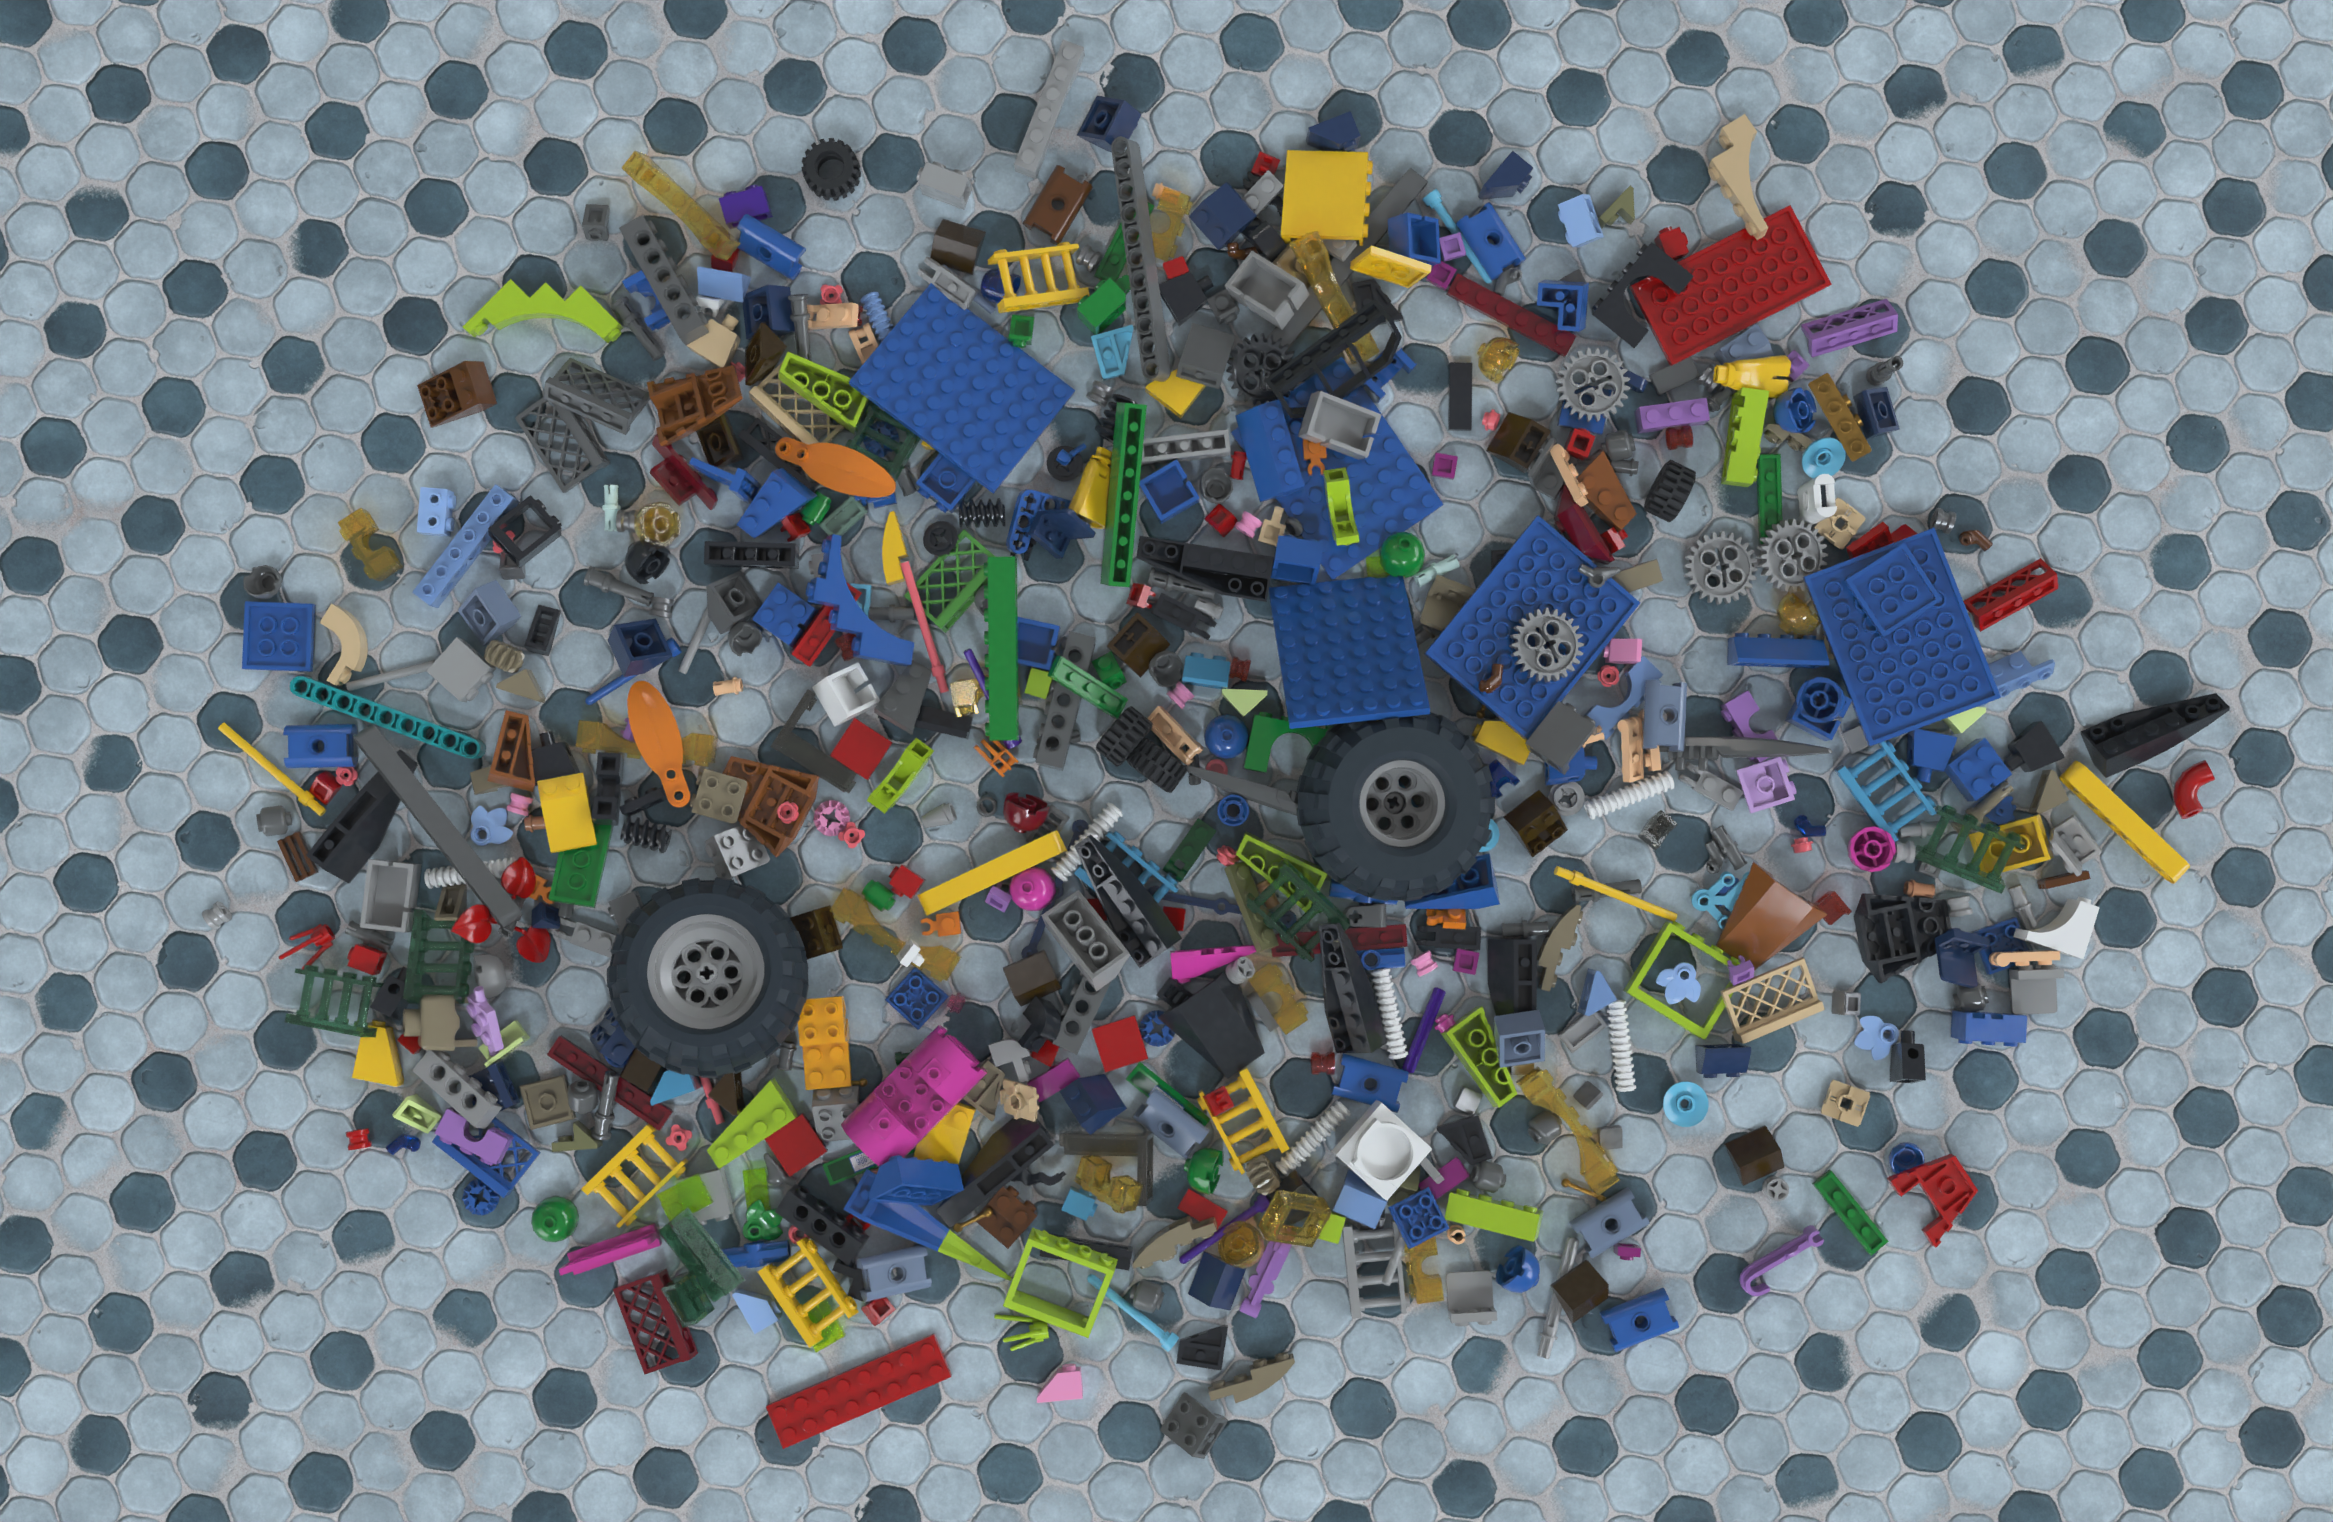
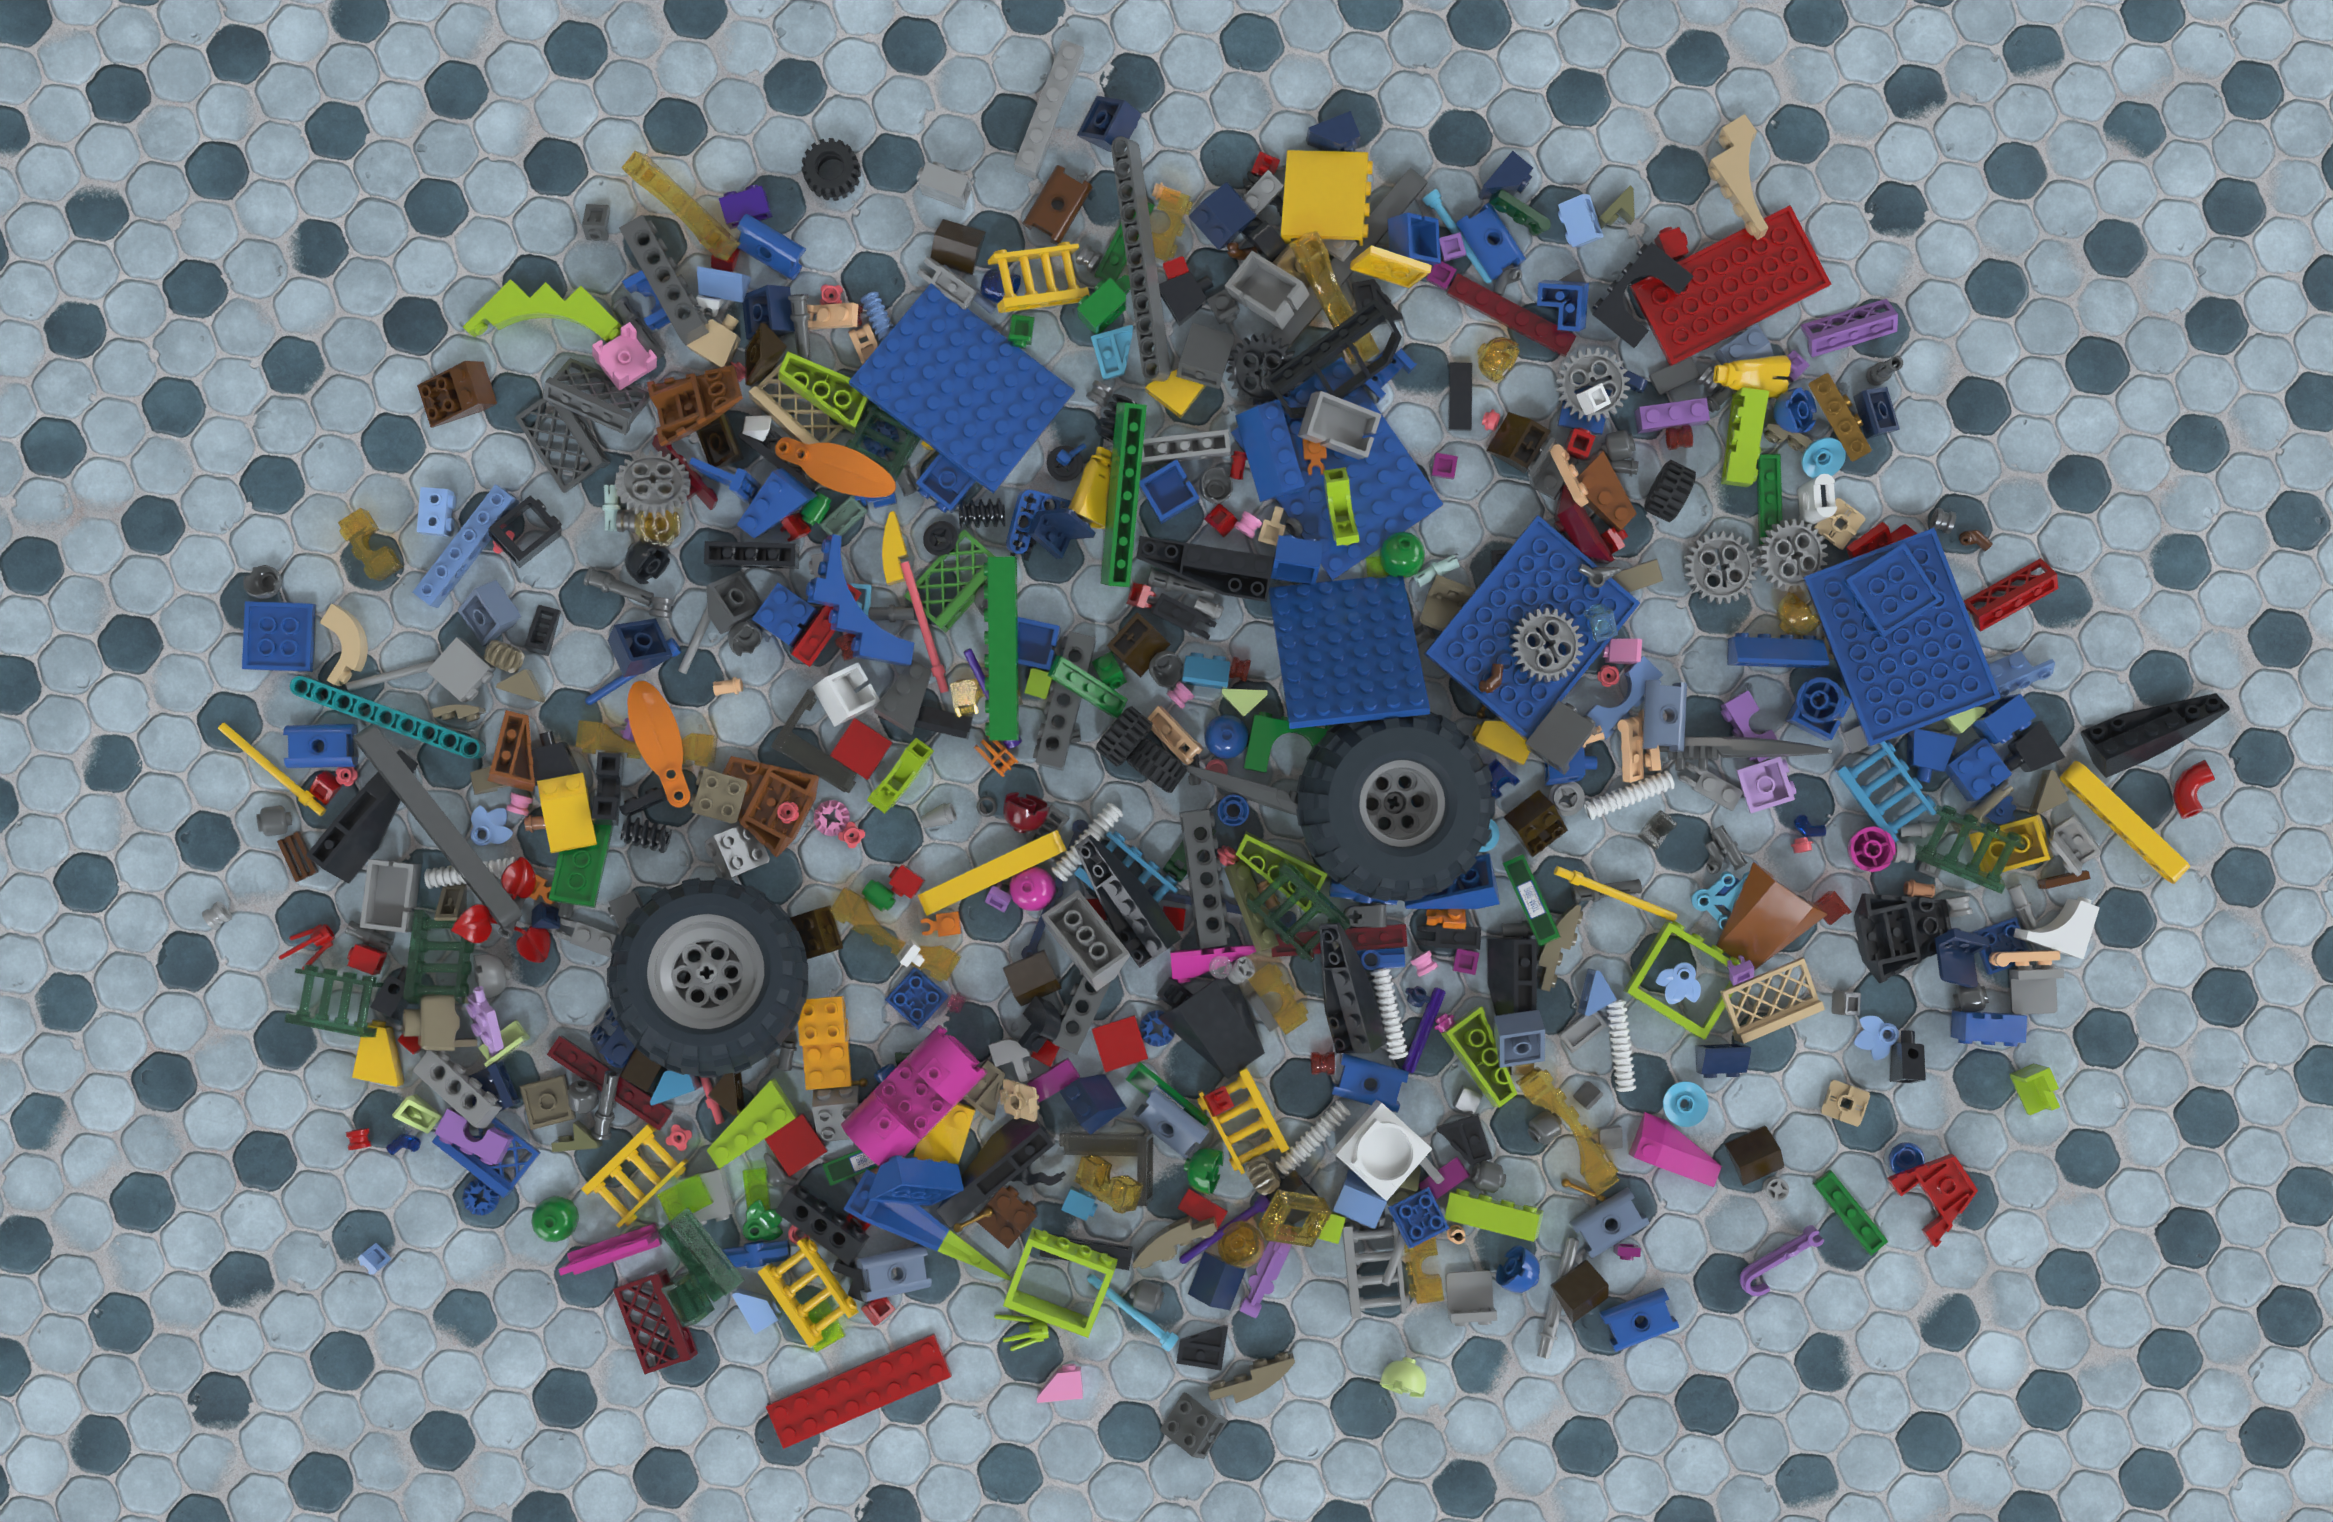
flat silver slope [499,552,526,580] -> none
none -> medium blue tile [358,1243,392,1275]
none -> dark tan slope [431,705,486,722]
none -> bright pink panel [592,322,657,391]
none -> light grey gear [615,450,690,518]
none -> white slope [742,415,772,441]
none -> blue tile [874,1063,895,1083]
none -> dark grey brick [1179,808,1230,949]
none -> clear plate [1209,956,1232,979]
none -> yellowish green cylinder [1380,1357,1426,1398]
none -> dark blue plate [1405,986,1431,1007]
none -> dark green plate [1488,189,1551,236]
none -> tile [1502,854,1561,946]
none -> white slope [1576,383,1611,415]
none -> clear light blue bracket [1584,604,1618,643]
none -> dark pink wedge [1629,1112,1722,1187]
none -> blue piece [1971,694,2036,745]
none -> lime panel [2009,1063,2060,1115]

